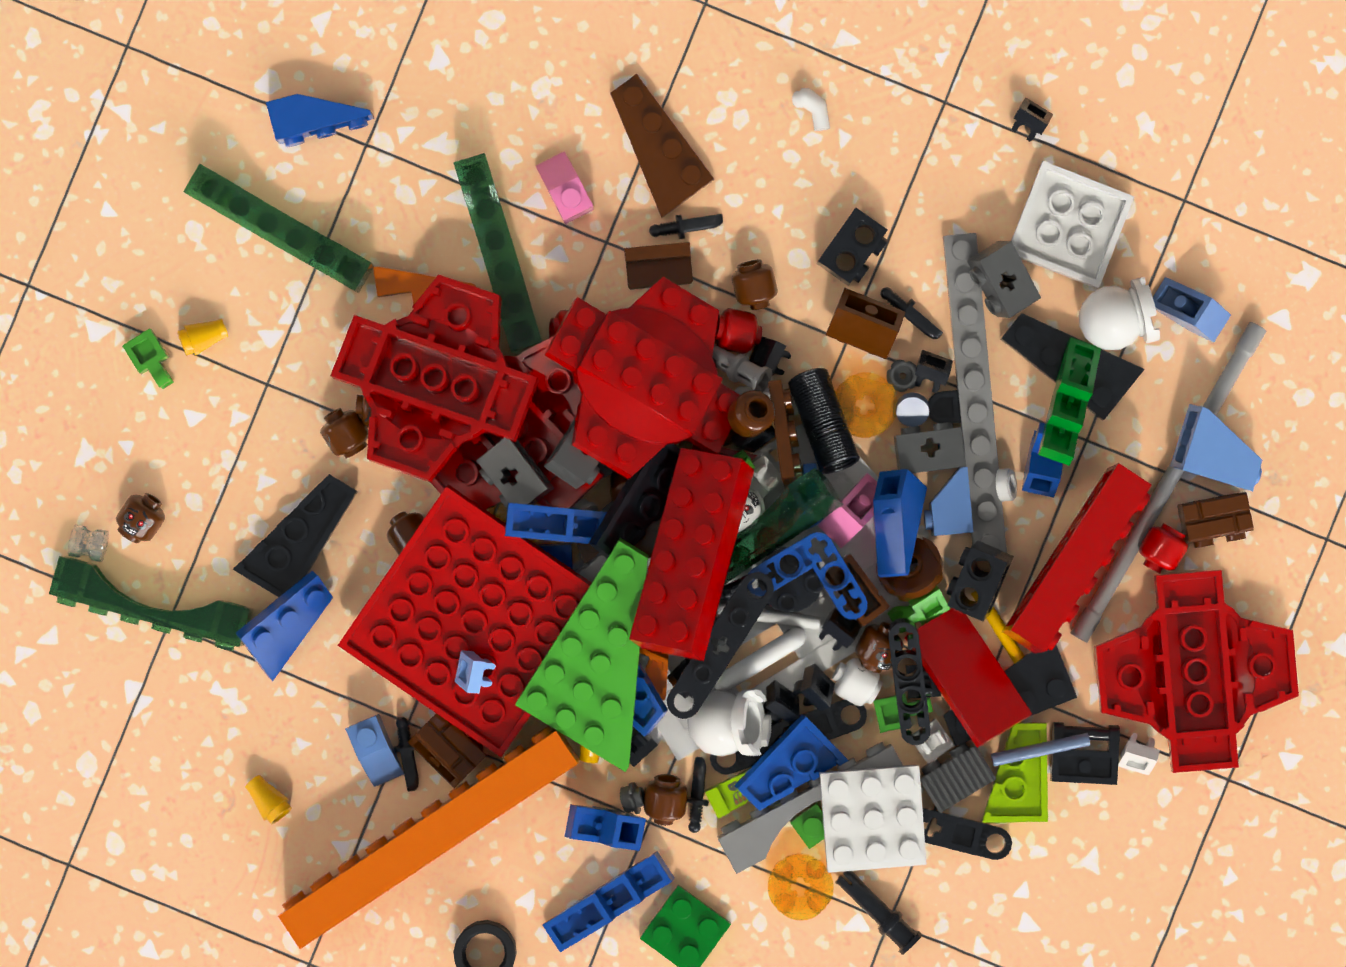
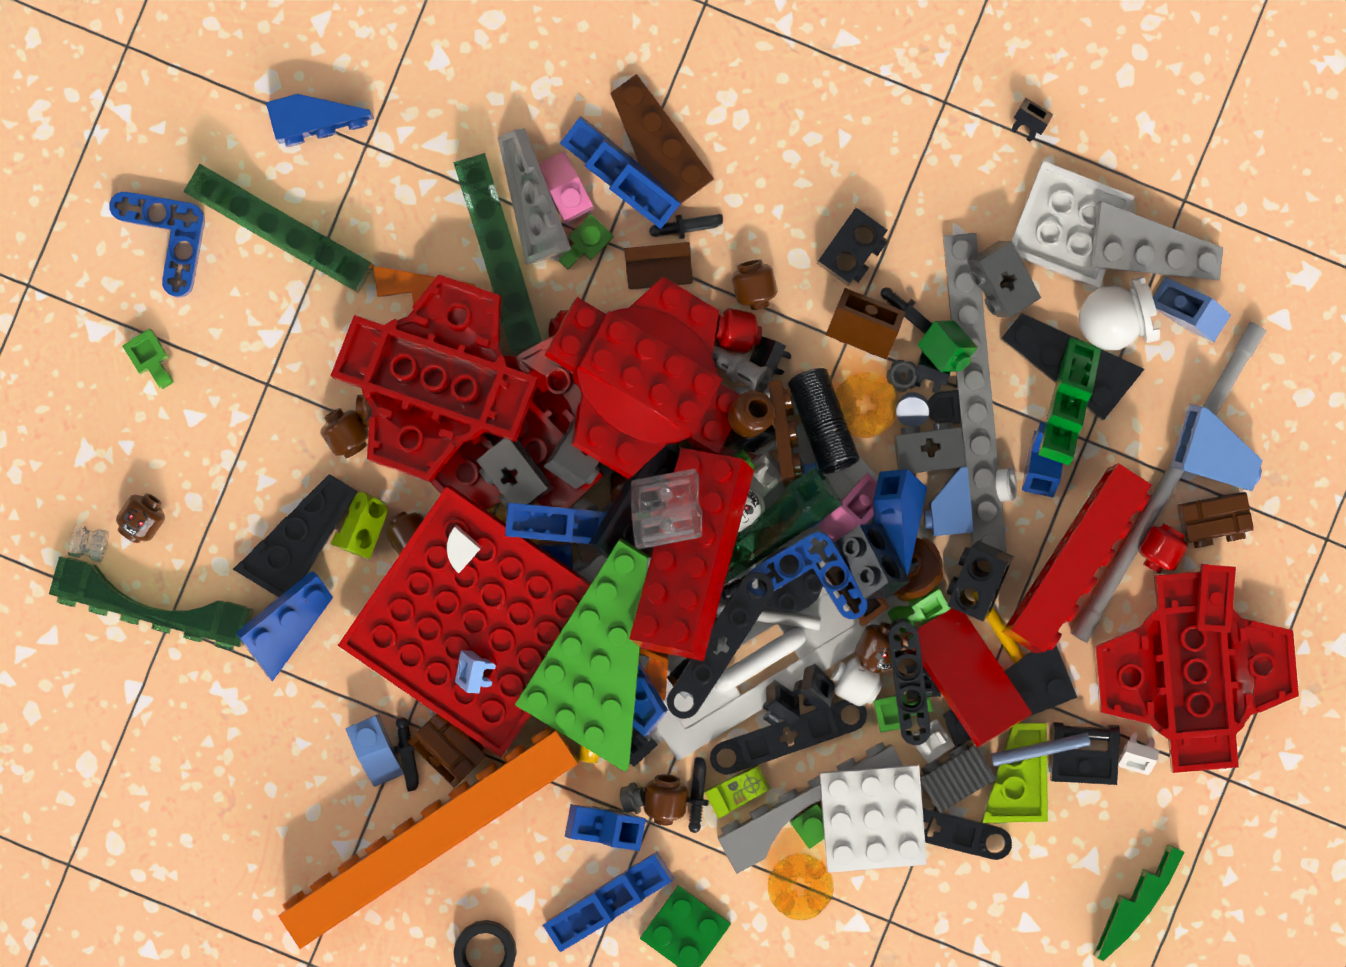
yellow cone [177,318,228,356] -> none
yellow cone [245,775,292,825] -> none
white tile [687,689,771,756] -> none
blue wing [734,714,849,811] -> none
white arm [792,88,830,131] -> none
black tile [819,607,862,651] -> none
black pin [835,871,923,955] -> none
none -> blue beam [109,192,205,298]
none -> lime leg [331,491,388,559]
none -> white tile [447,525,482,573]
none -> light grey wing [497,128,571,264]
none -> bright green plate [559,214,614,270]
none -> blue slope [560,116,681,229]
none -> clear slope [631,468,702,549]
none -> black brick [836,524,911,599]
none -> green brick [917,321,978,372]
none -> light grey wing [1091,201,1223,280]
none -> green slope [1093,844,1185,961]
none -> red plate [1196,564,1236,633]

